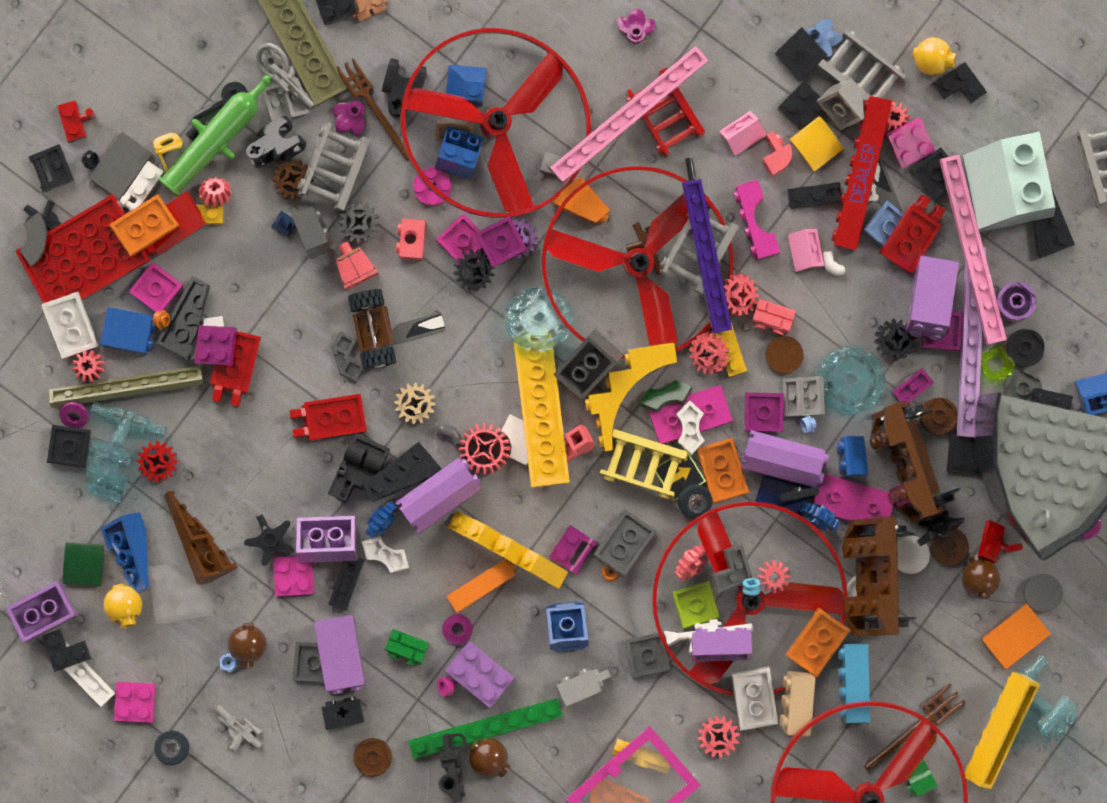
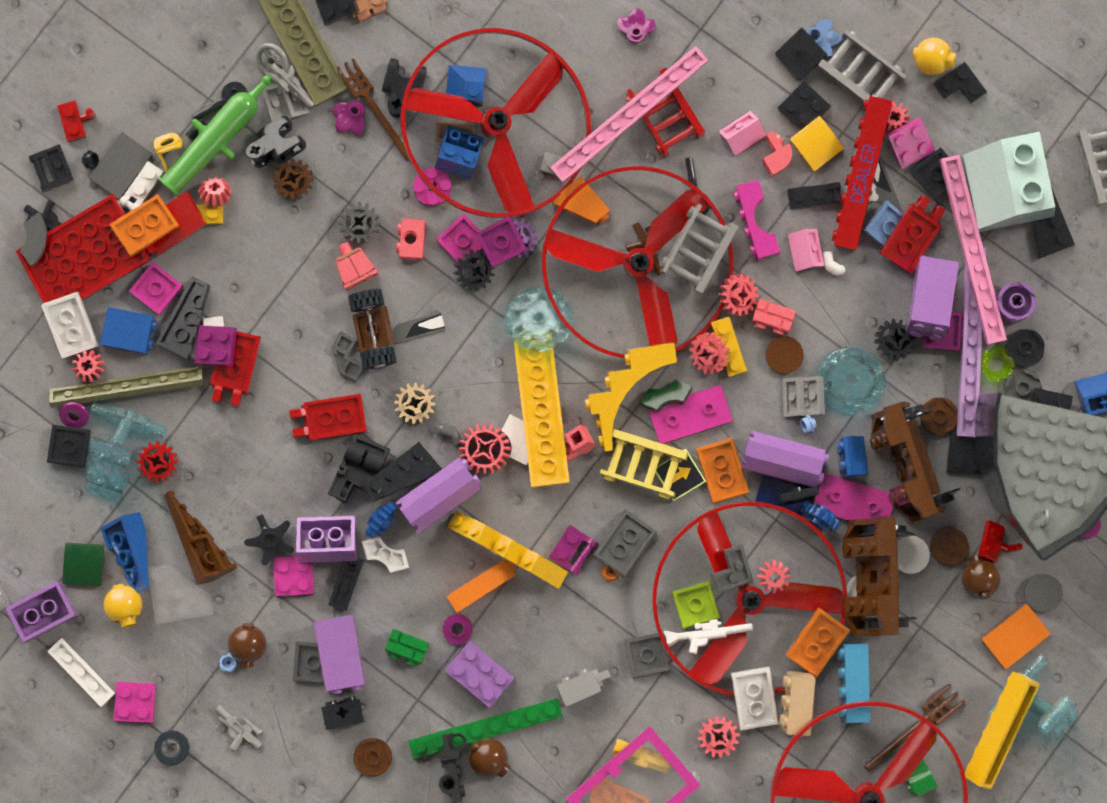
black plate [42,629,92,672] -> none
orange plate [153,310,170,329] -> none
dark blue tile [271,211,296,237] -> none
dark grey brick [292,206,333,259] -> none
light grey fence [297,122,370,212] -> none
dark pink tile [437,676,457,697] -> none
blue slope [546,602,589,652] -> none
dark grey brick [553,329,624,400] -> none
coral gear [674,544,708,581] -> none
white tile [676,400,705,455] -> none
black wheel [678,484,712,519] -> none
dark purple tile [682,179,732,334] -> none
medium lavender brick [691,627,752,662] -> none
medium azure bush [743,578,760,596] -> none
magenta plate [744,392,784,432] -> none
light grey slope [817,77,864,130] -> none
magenta plate [892,368,934,403] -> none
black animal [917,510,965,546] -> none

